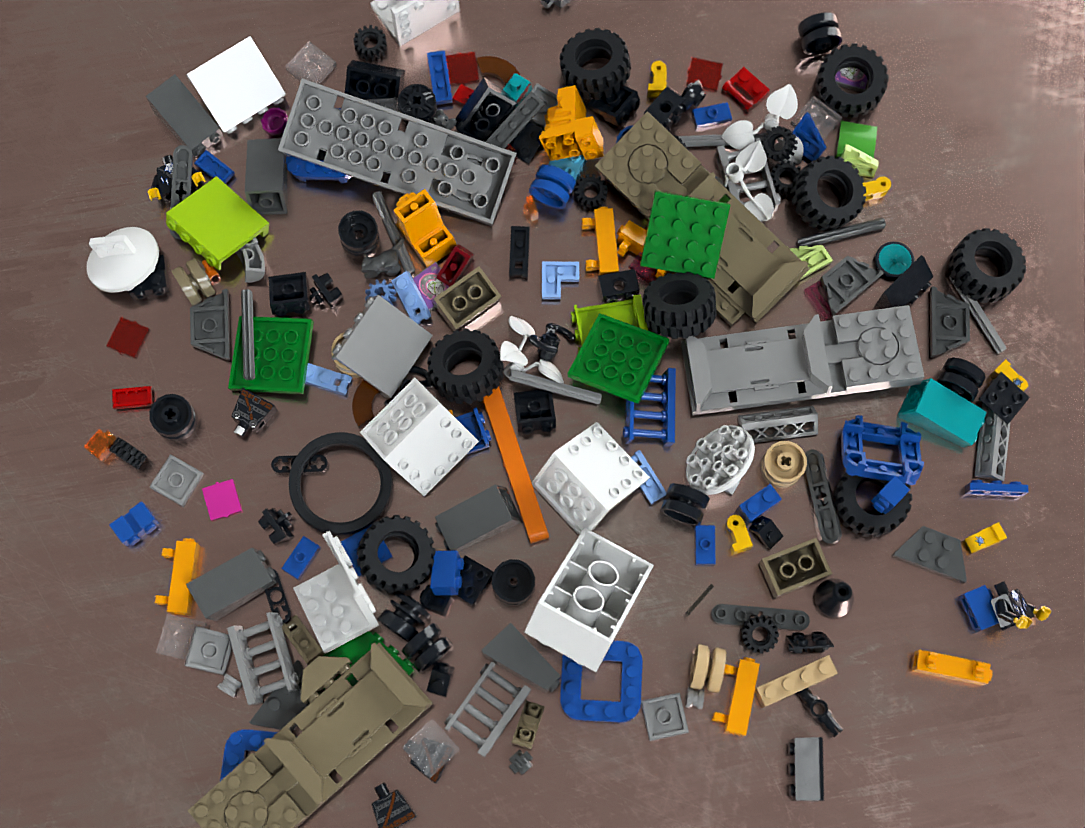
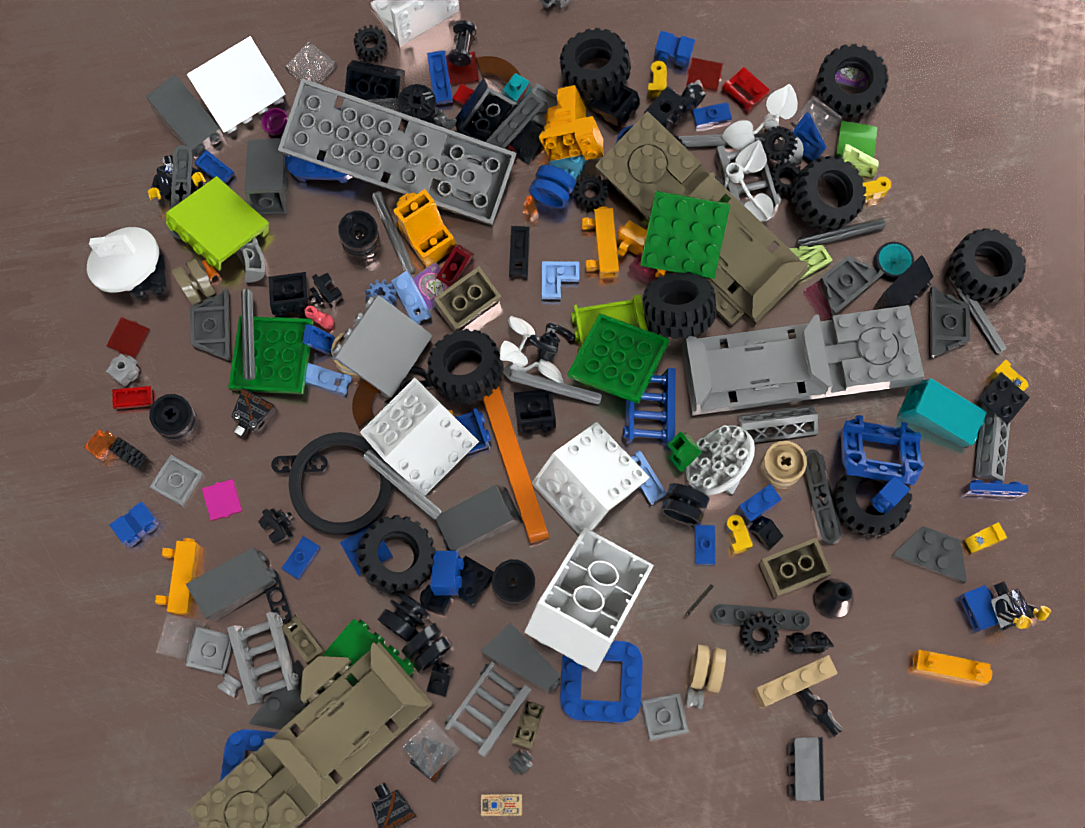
white bracket [293,531,379,654] -> none
dark grey animal [361,238,404,279] -> none
black brick [597,269,640,303] -> none
light orange brick [712,657,760,737] -> none
black wheel [798,12,842,55] -> none
black wheel [936,357,986,402] -> none
none -> light grey brick [106,354,140,387]
none -> blue plate [303,324,335,355]
none -> coral piece [304,306,334,329]
none -> light grey axle [363,450,441,519]
none -> black hose [448,20,477,66]
none -> tan tile [481,794,522,816]
none -> blue brick [654,30,695,67]
none -> green brick [667,431,702,472]

